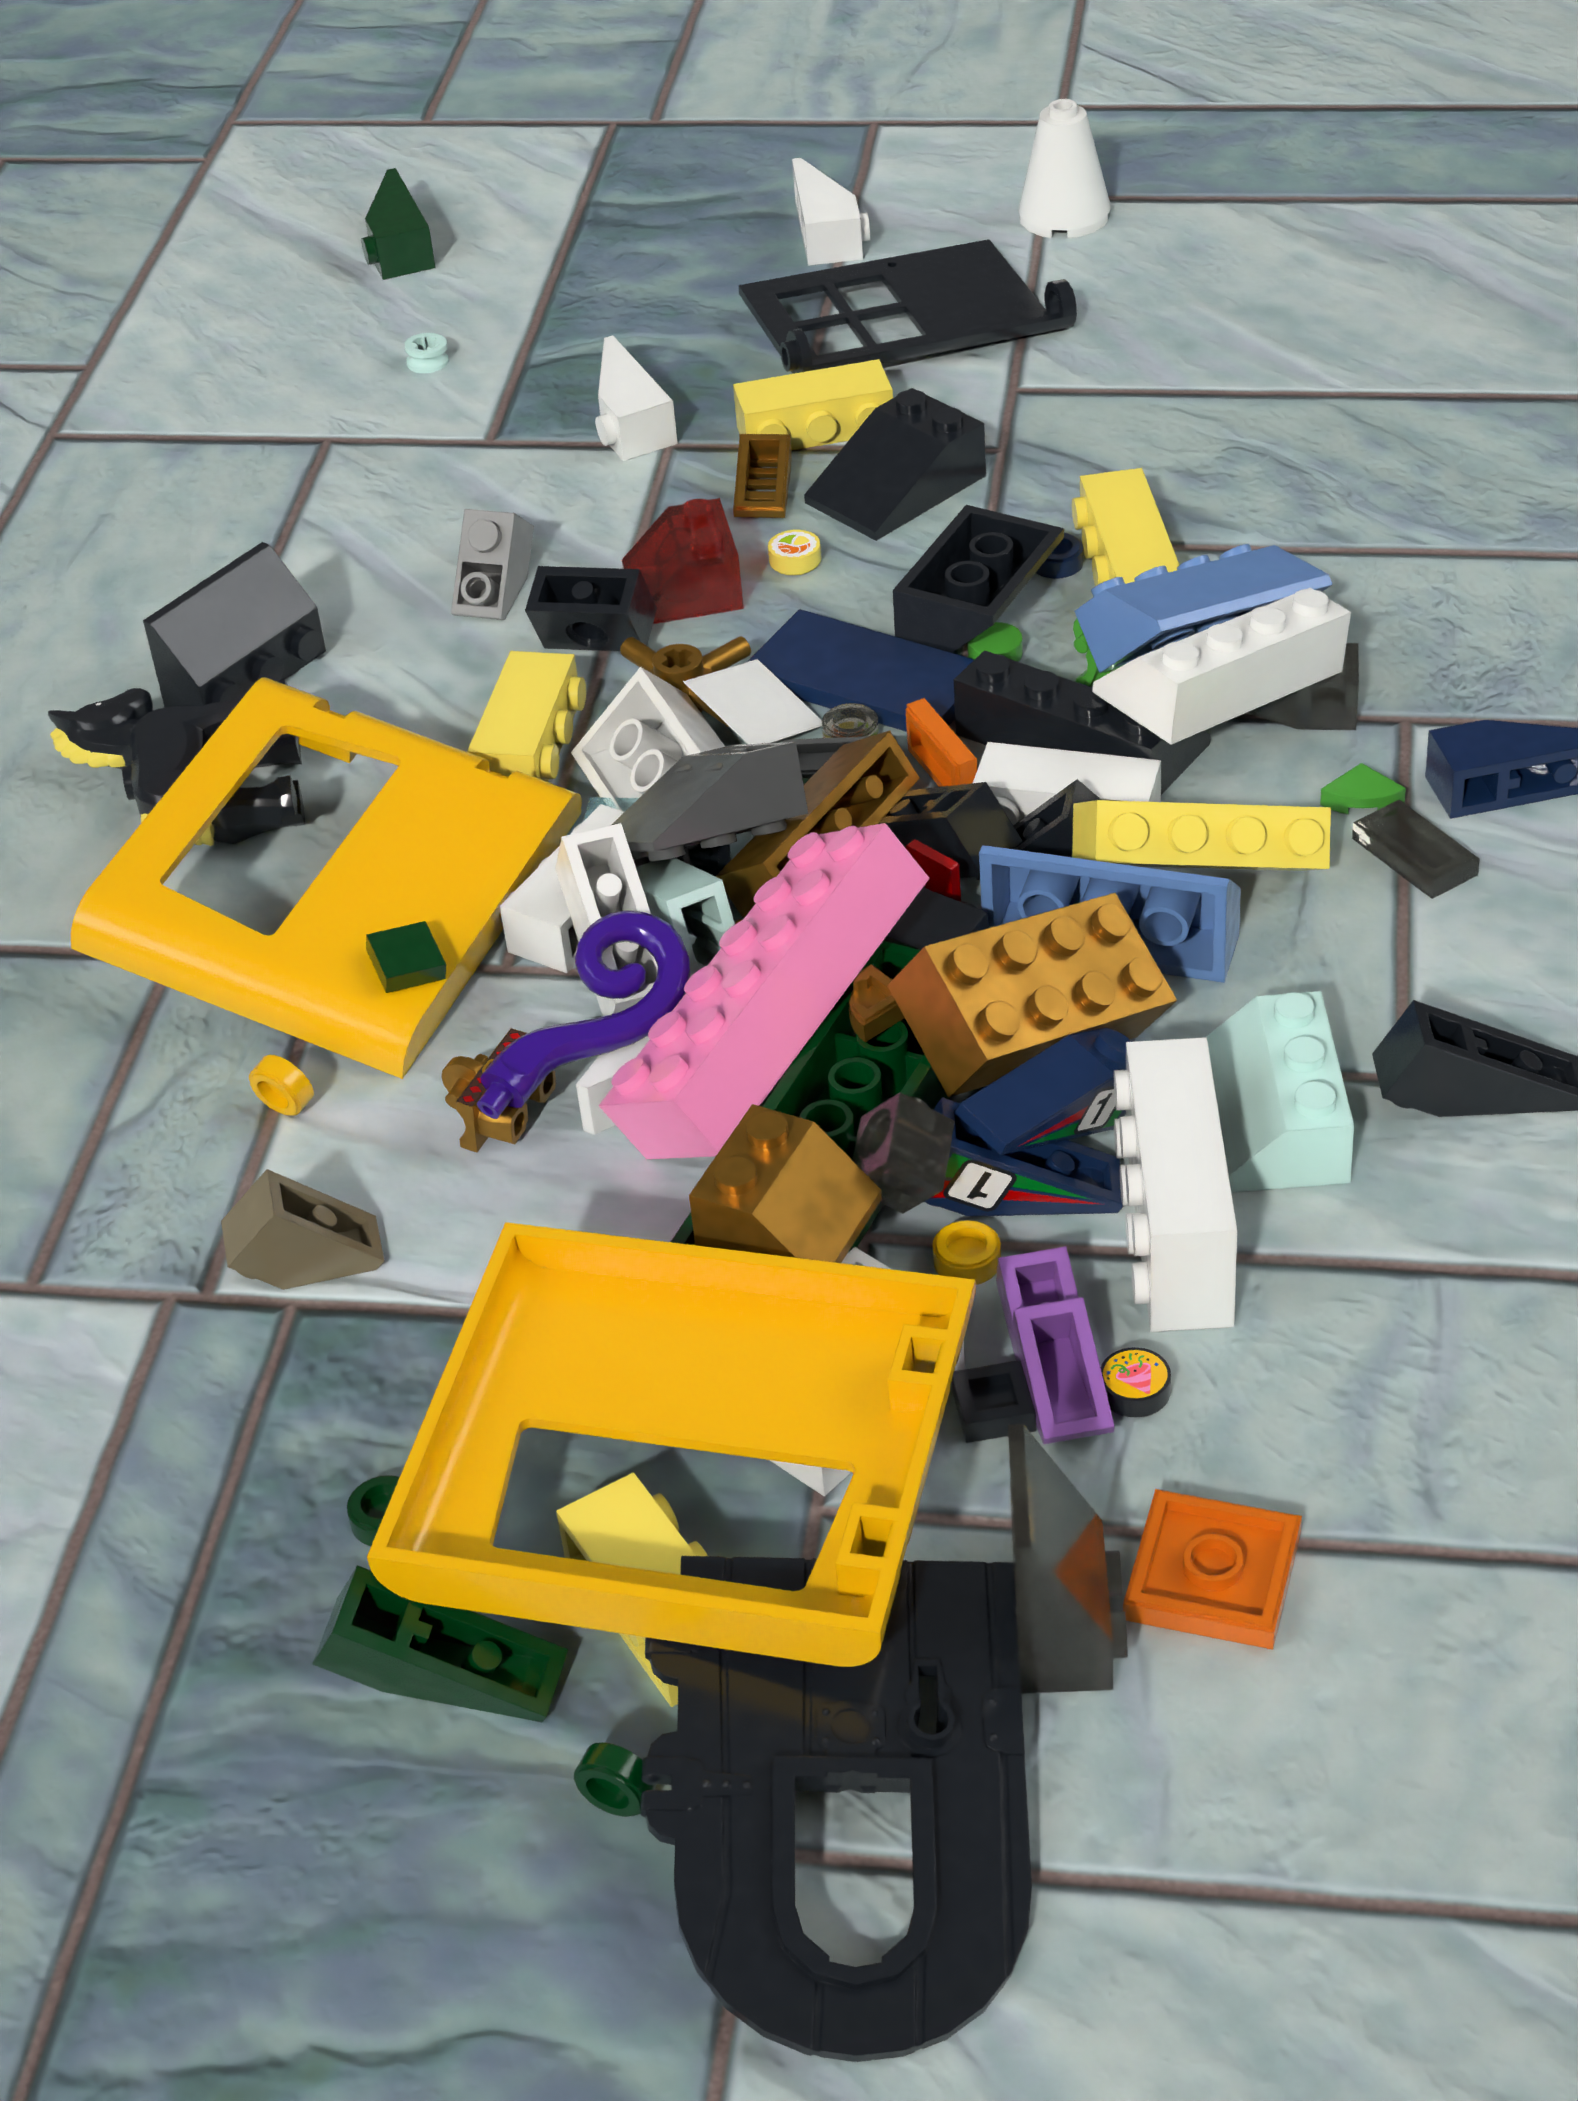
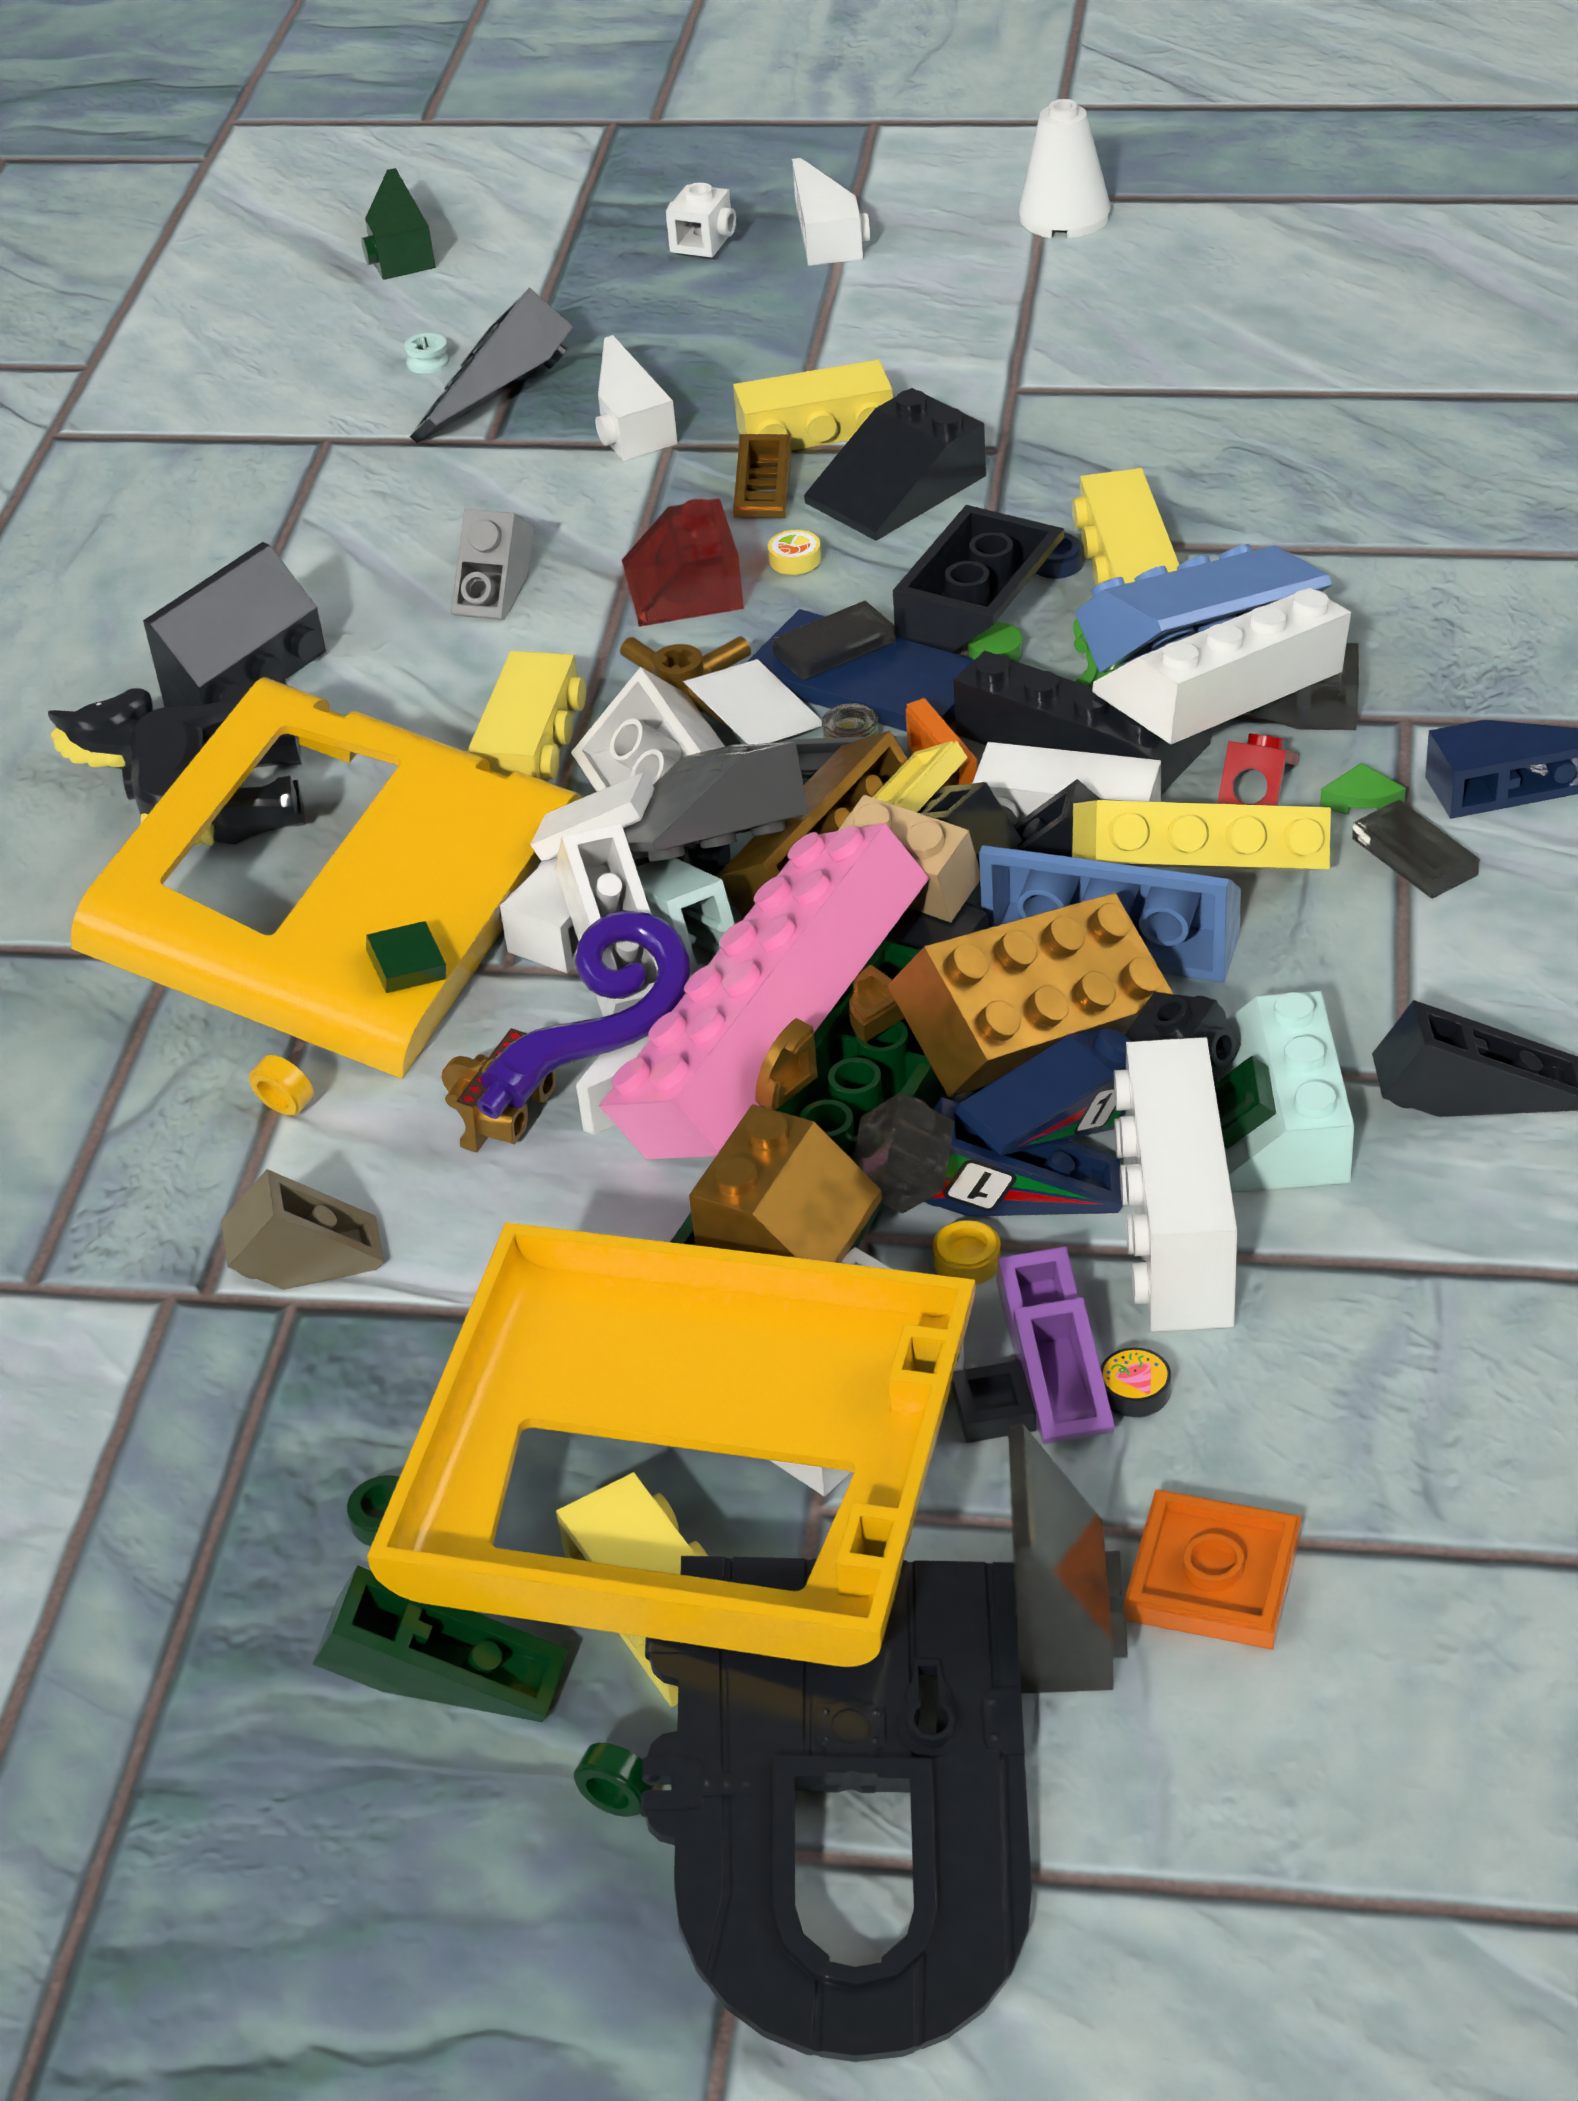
black brick [525,566,657,651] -> none
black door [739,239,1077,374] -> none
none -> wedge [410,287,573,443]
none -> white tile [530,772,655,861]
none -> white brick [666,183,736,258]
none -> pearl gold tile [755,1018,818,1110]
none -> clear smoke tile [772,600,896,681]
none -> tan brick [838,795,980,922]
none -> light yellow tile [873,741,967,812]
none -> black brick [1125,992,1241,1084]
none -> dark green tile [1214,1056,1276,1149]
none -> red bracket [1217,733,1299,806]

